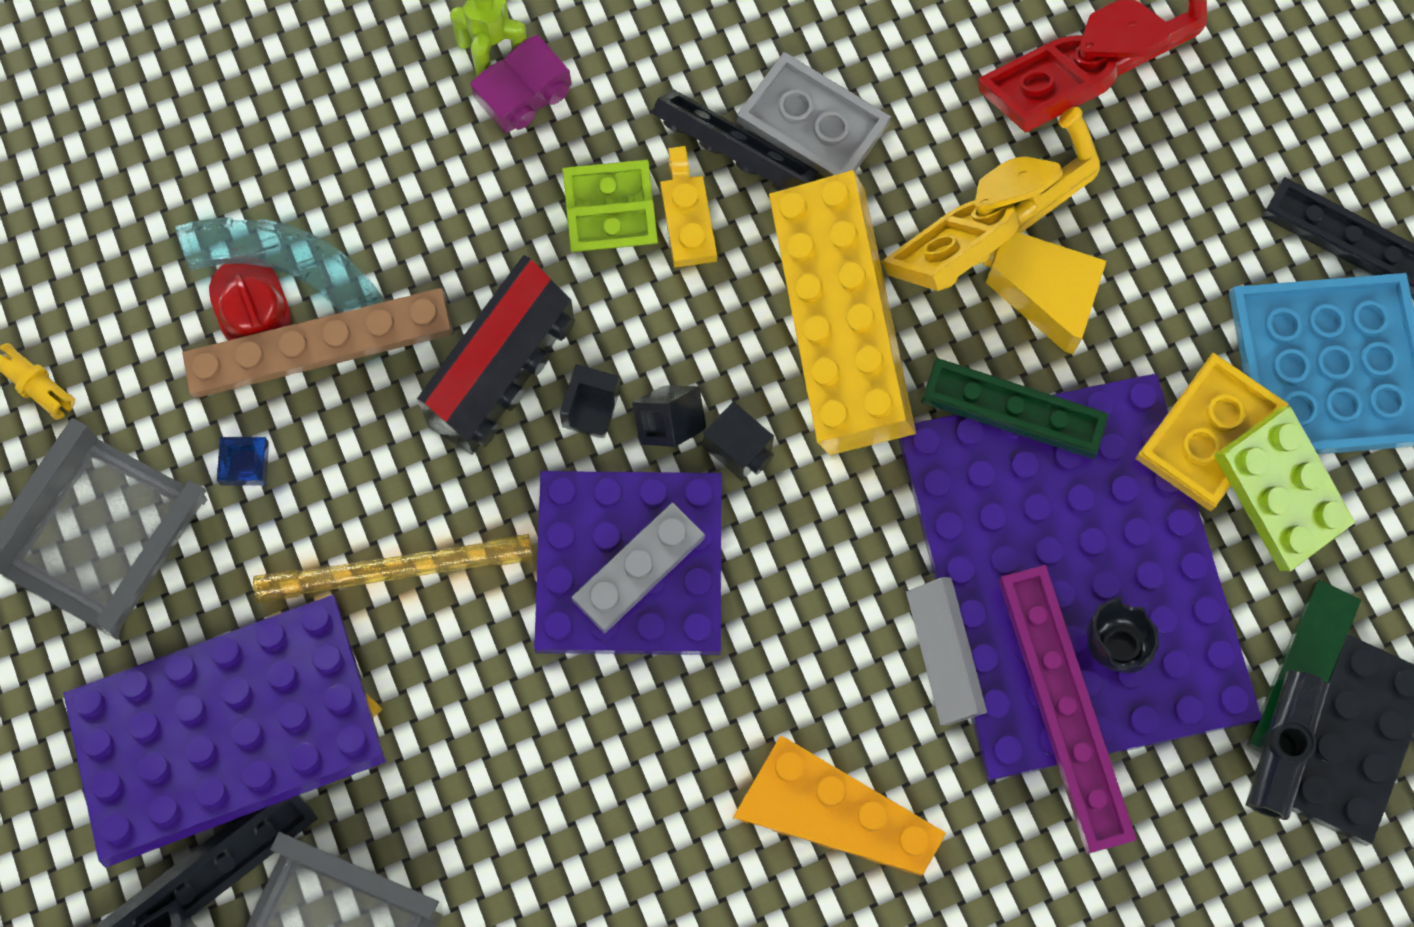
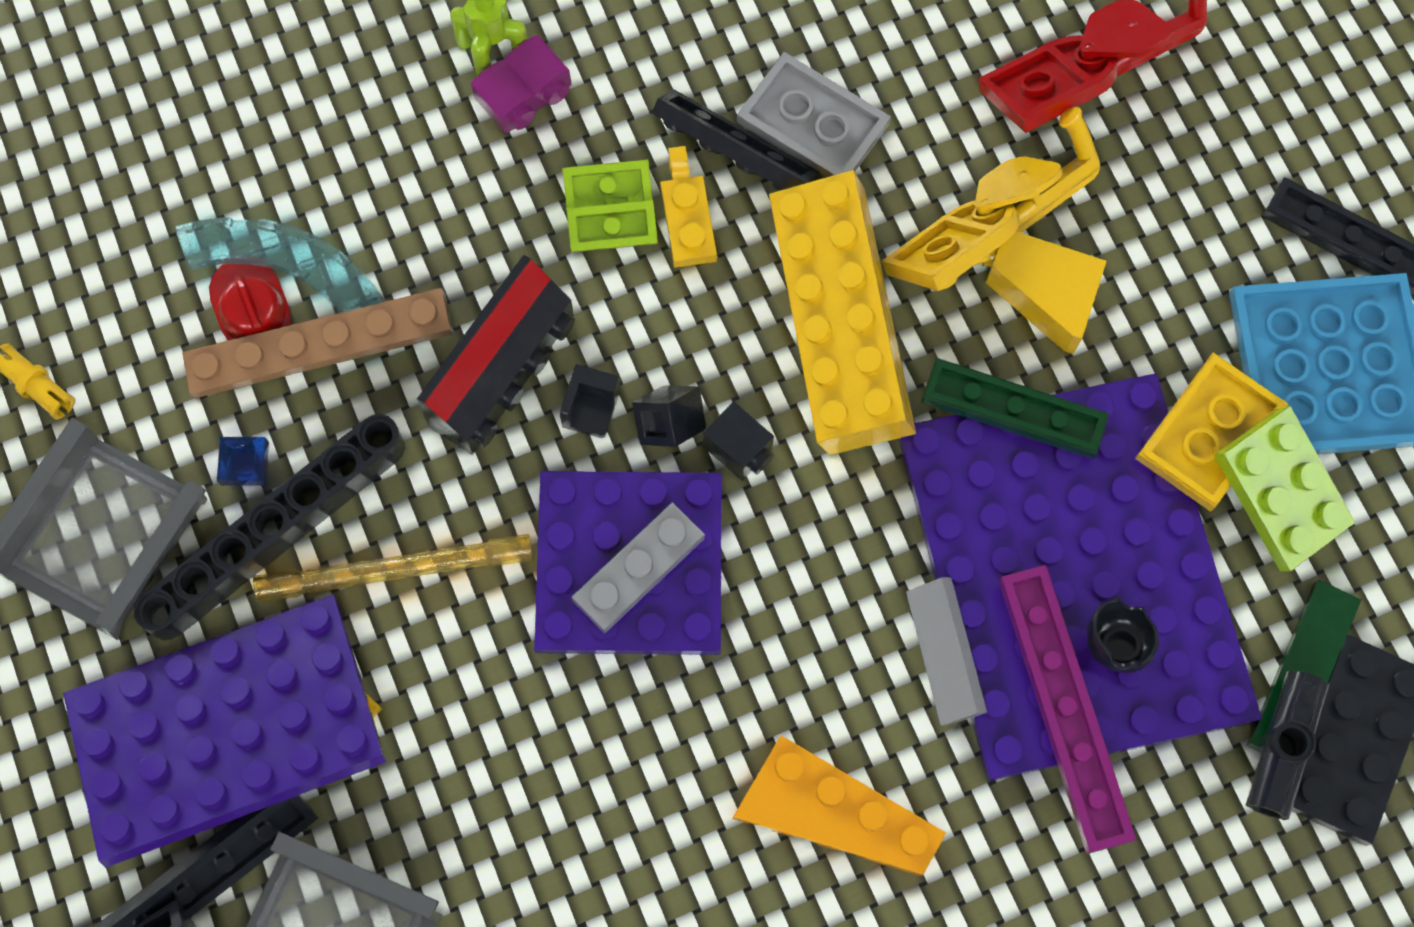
none -> black beam [134,414,405,641]

